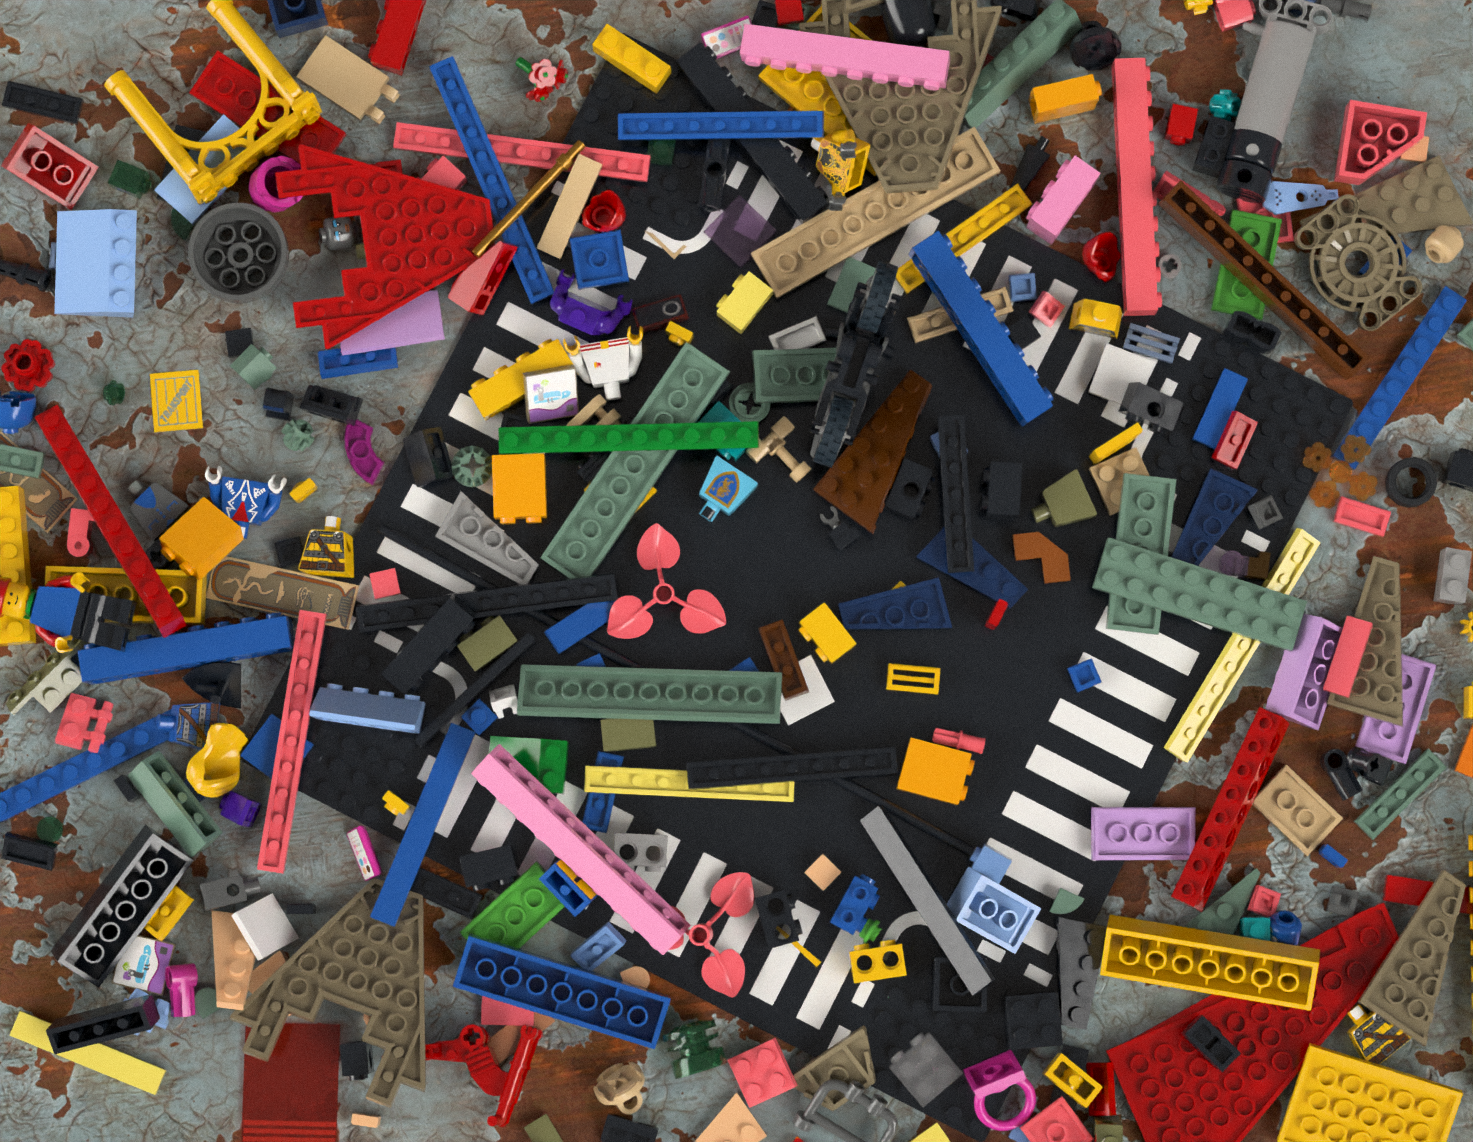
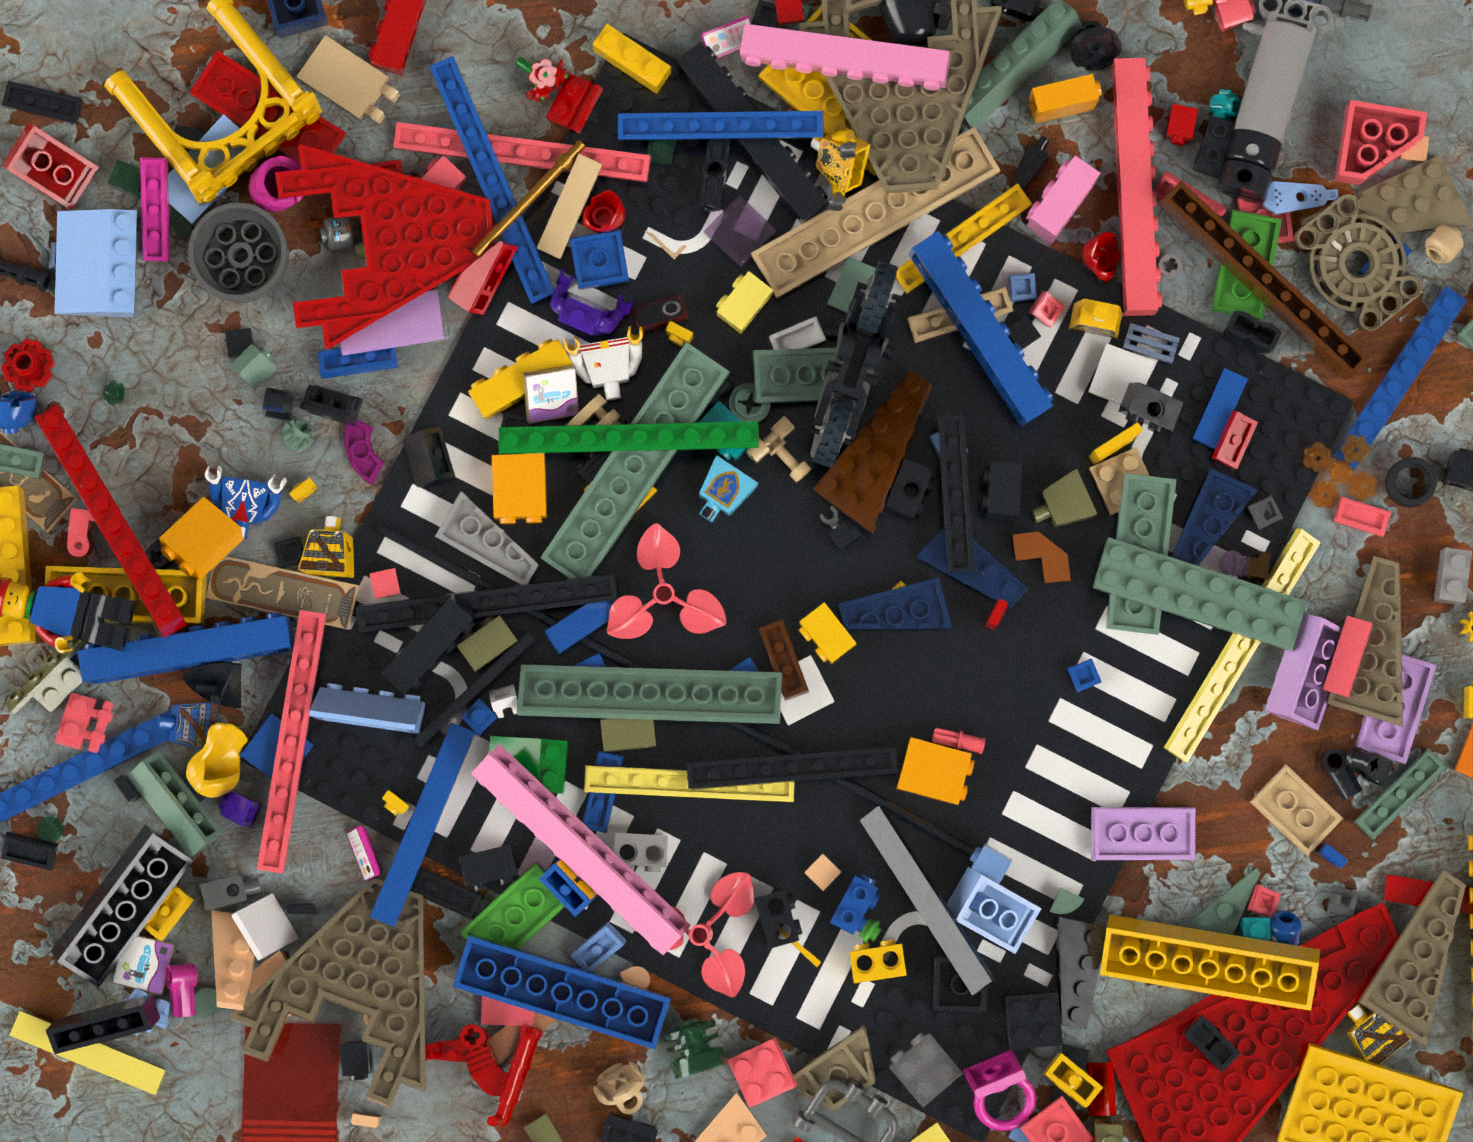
dark grey torso [127,479,191,542] -> none
yellow sticker [150,370,203,432] -> none
sand green gear [451,445,492,487] -> none
yellow tile [886,663,941,695] -> none
red brick [1171,707,1290,912] -> none
none -> dark pink tile [140,157,170,262]
none -> red plate [545,73,603,134]

